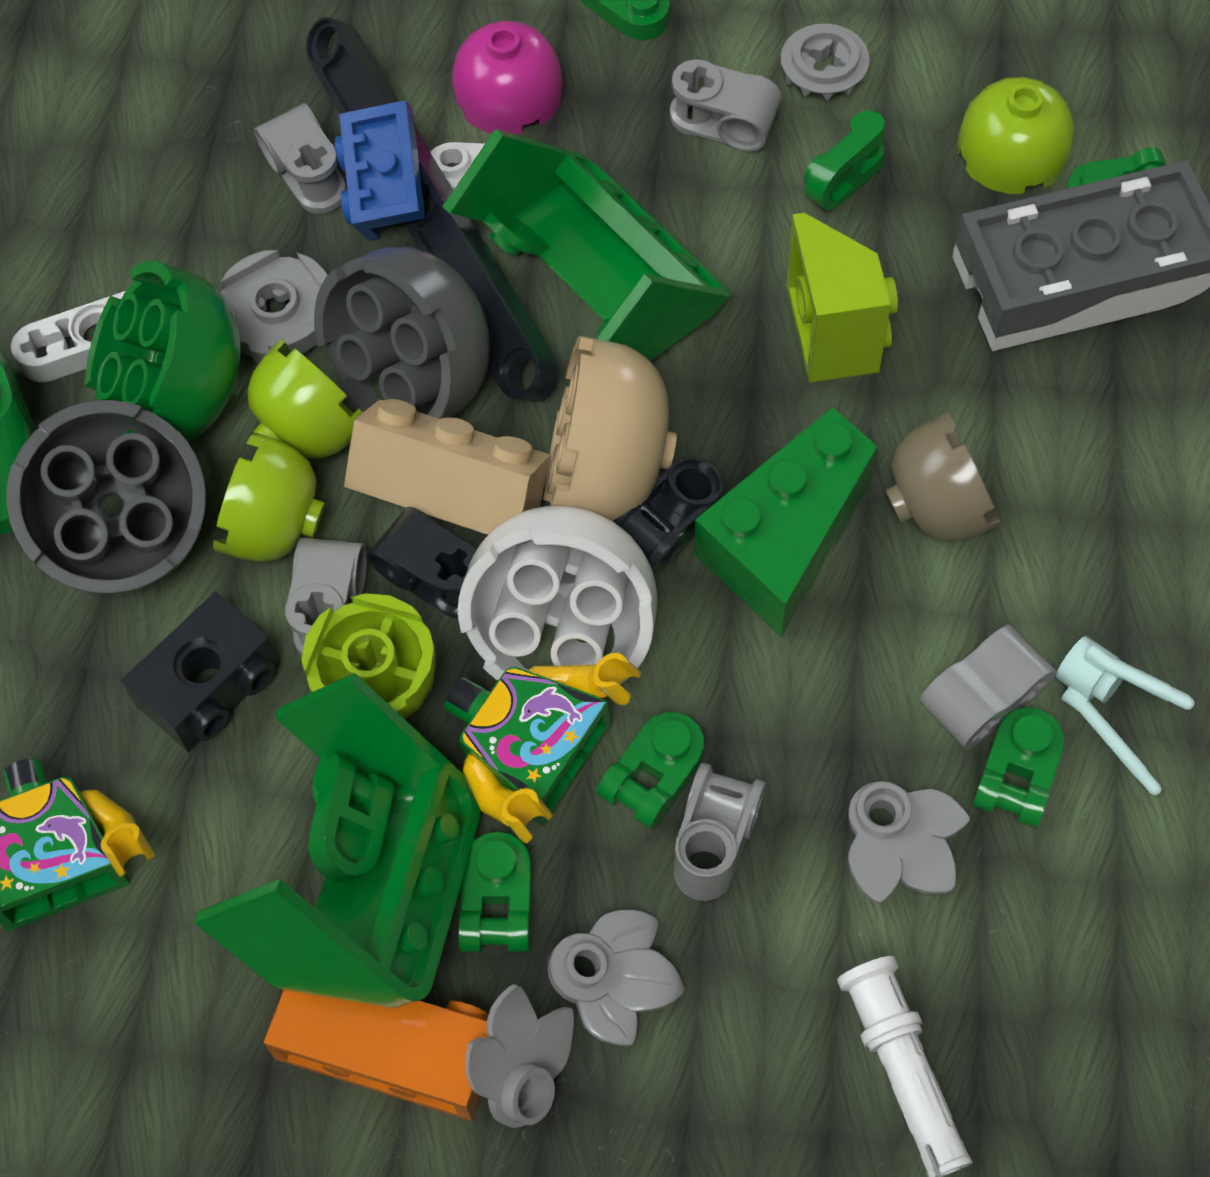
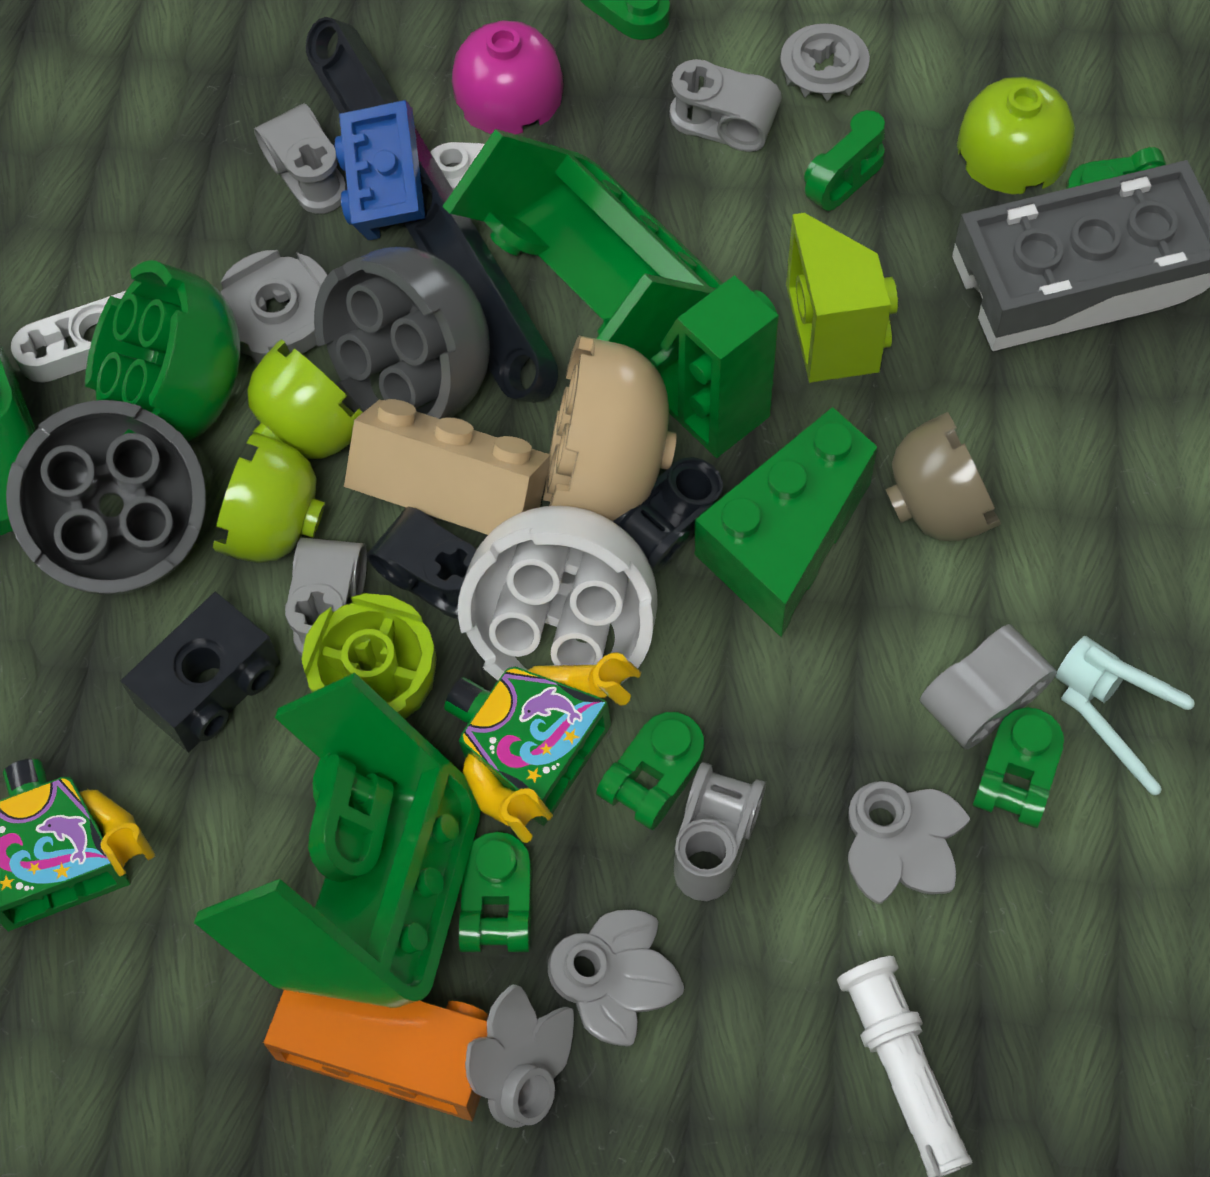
none -> green wedge [650,275,779,459]

